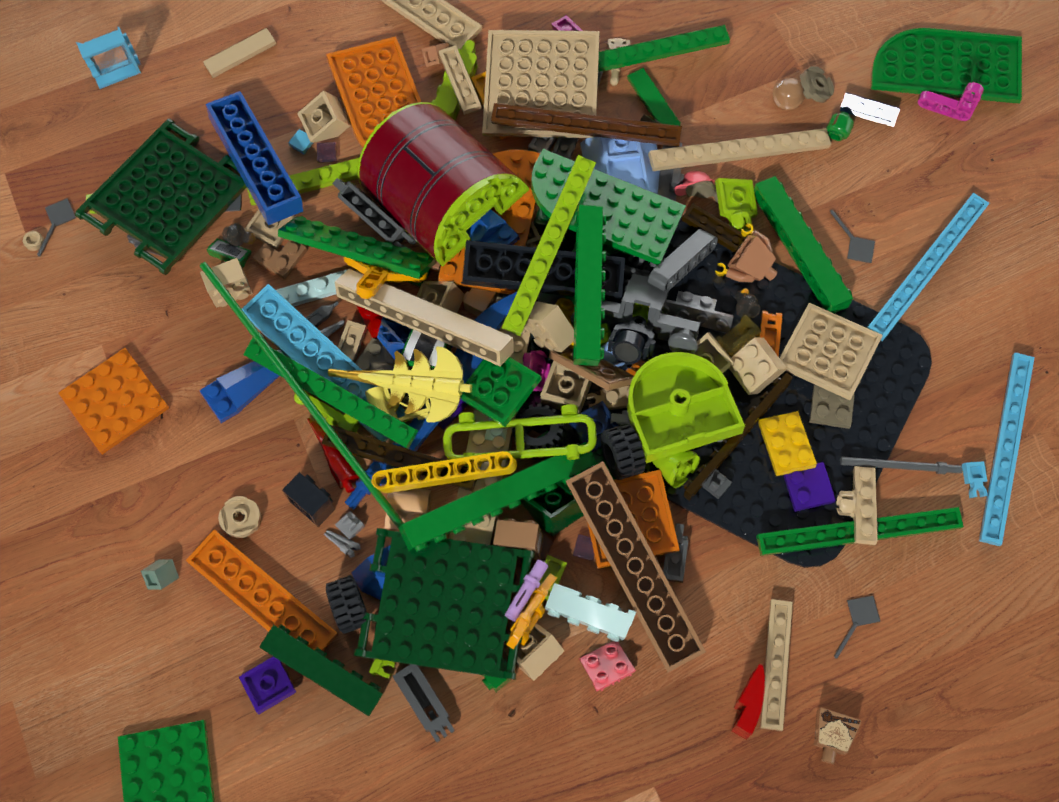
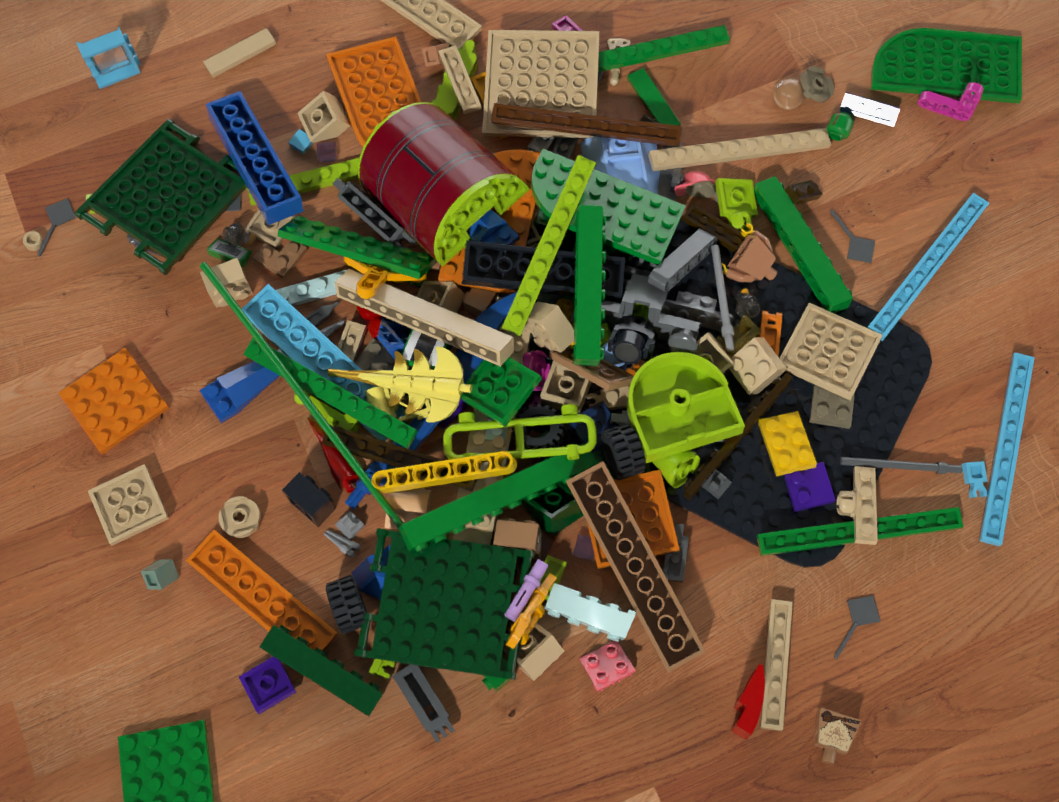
none -> tan plate [88,464,169,546]
none -> light grey bar [711,245,734,351]
none -> dark brown plate [785,180,823,205]

